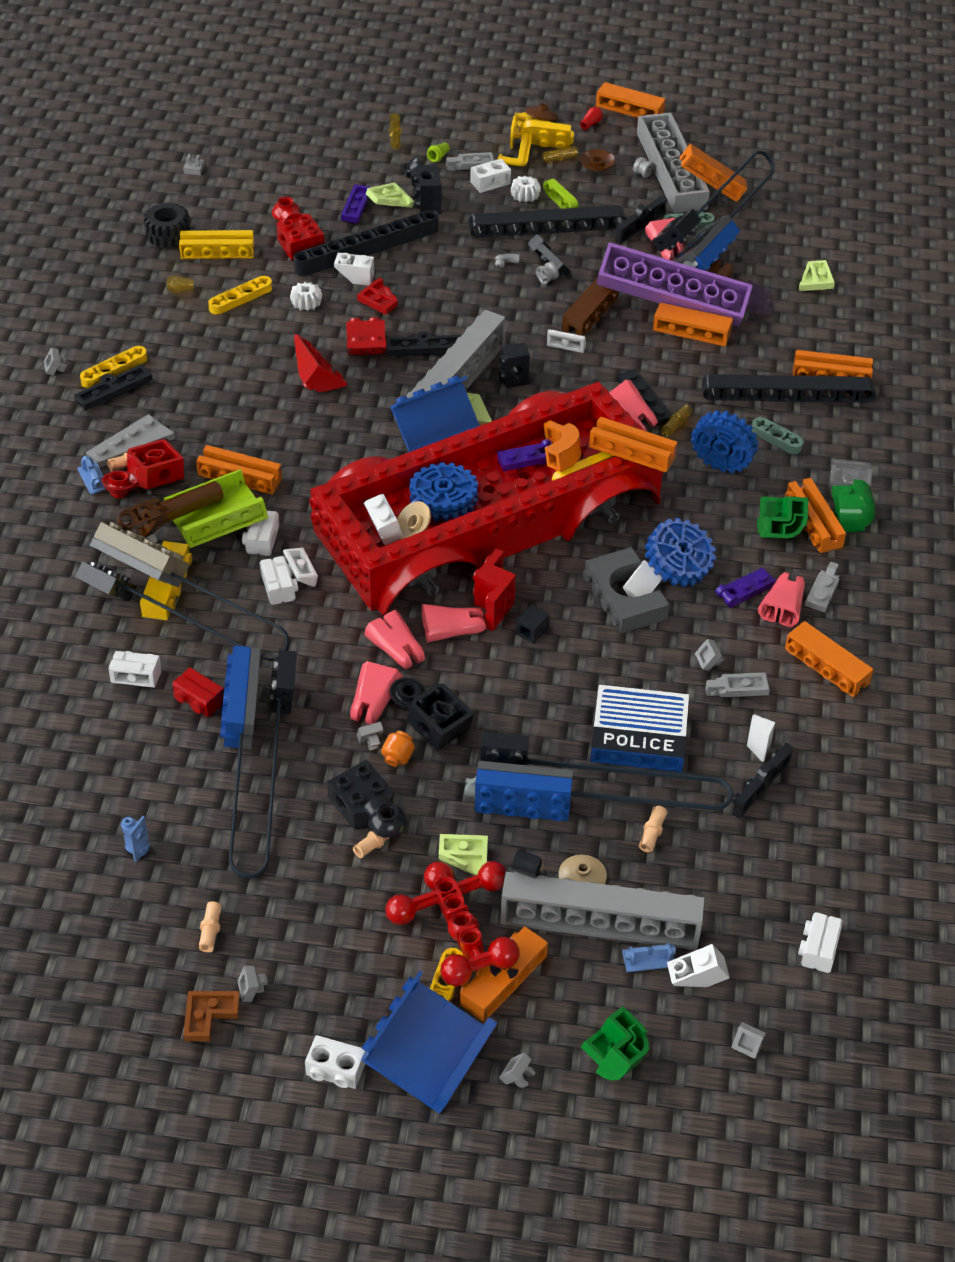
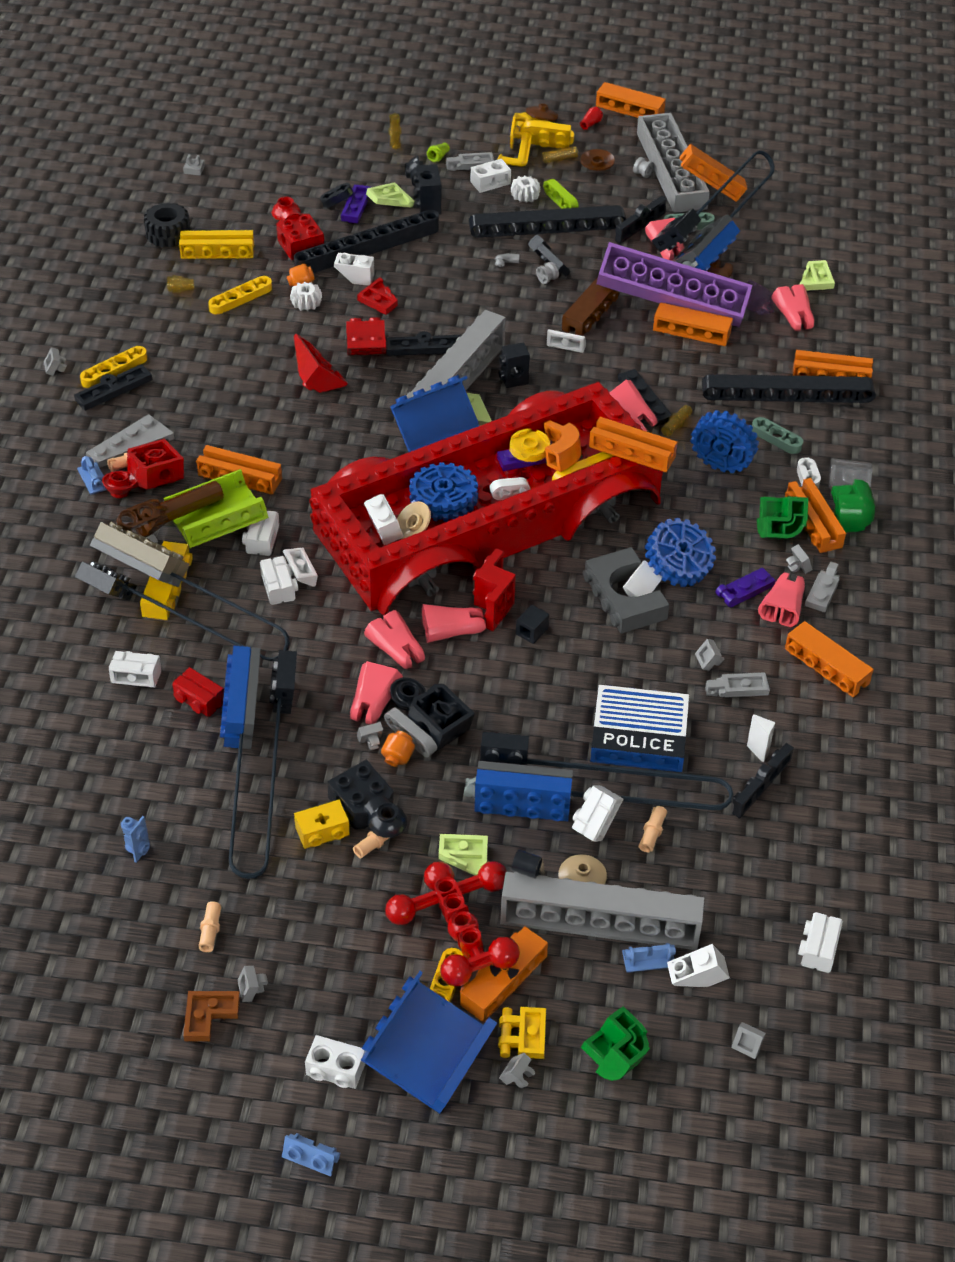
none -> medium blue hinge [282,1133,340,1176]
none -> orange head [287,264,315,287]
none -> yellow brick [294,800,350,849]
none -> black beam [320,183,353,208]
none -> light grey beam [384,708,437,757]
none -> white beam [490,477,530,500]
none -> yellow plate [498,1007,546,1059]
none -> yellow tile [509,429,550,462]
none -> white brick [572,785,623,842]
none -> coral piece [772,284,814,331]
none -> light grey tile [786,544,813,574]
none -> white beam [797,458,821,488]

